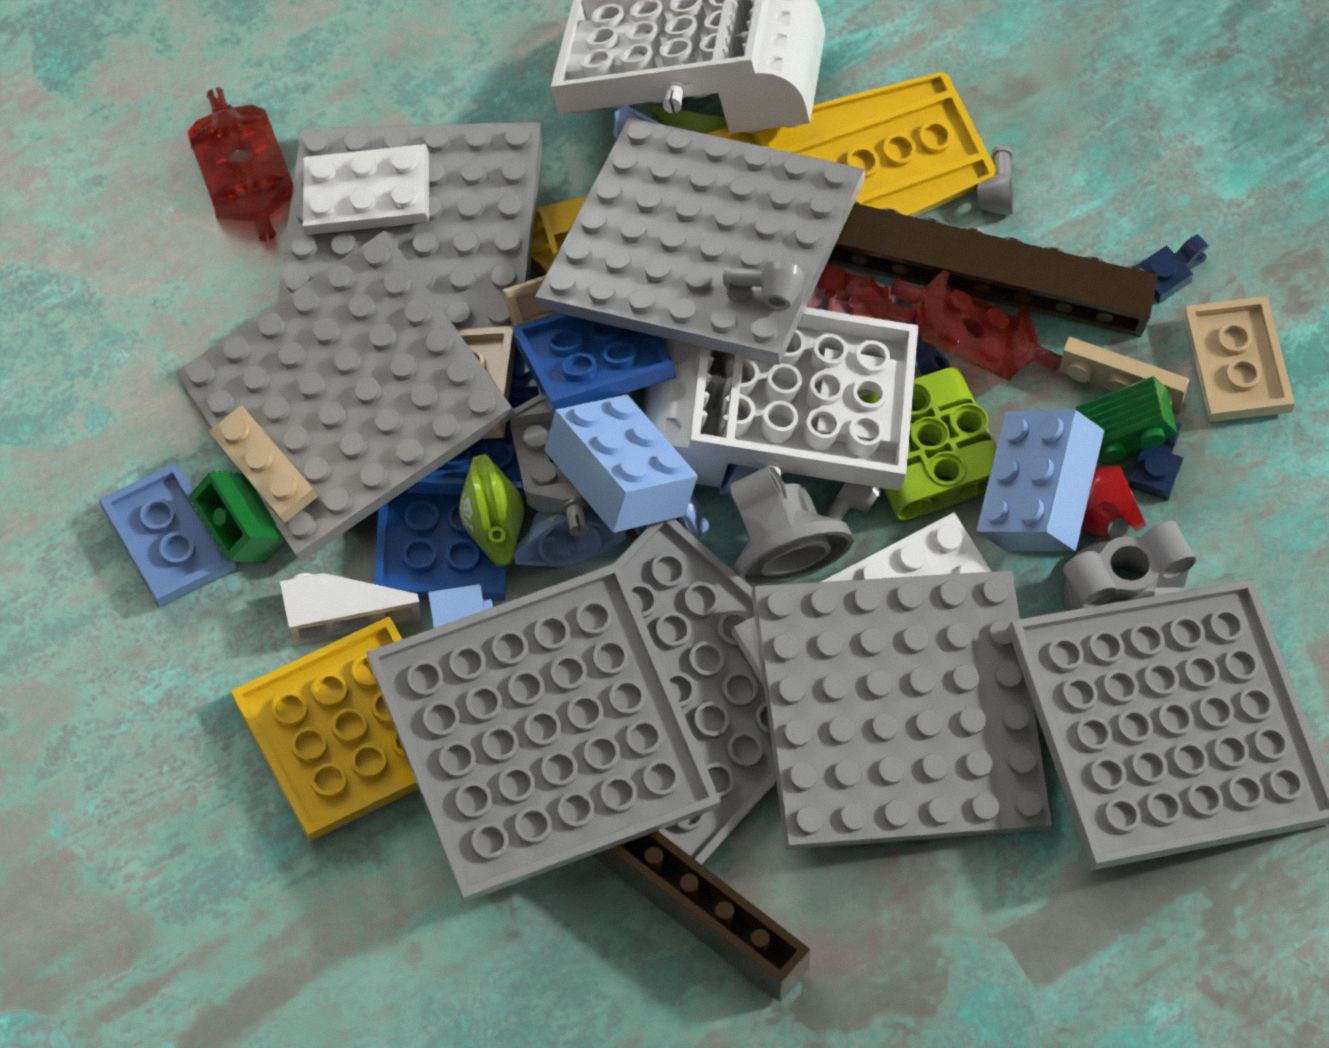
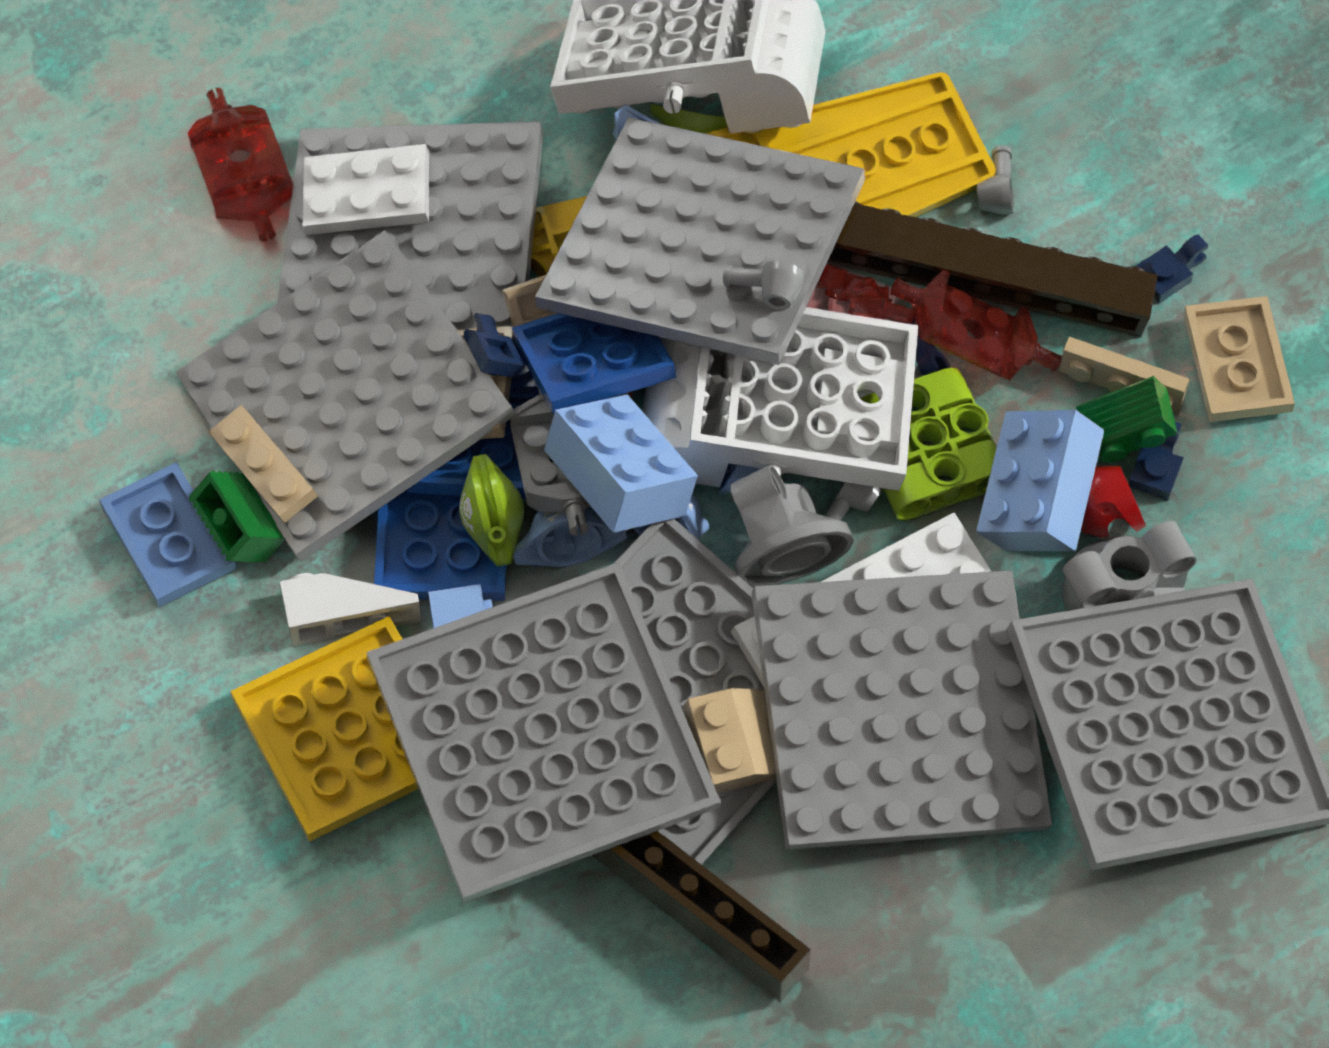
none -> dark blue plate [463,312,525,378]
none -> tan slope [681,688,776,793]

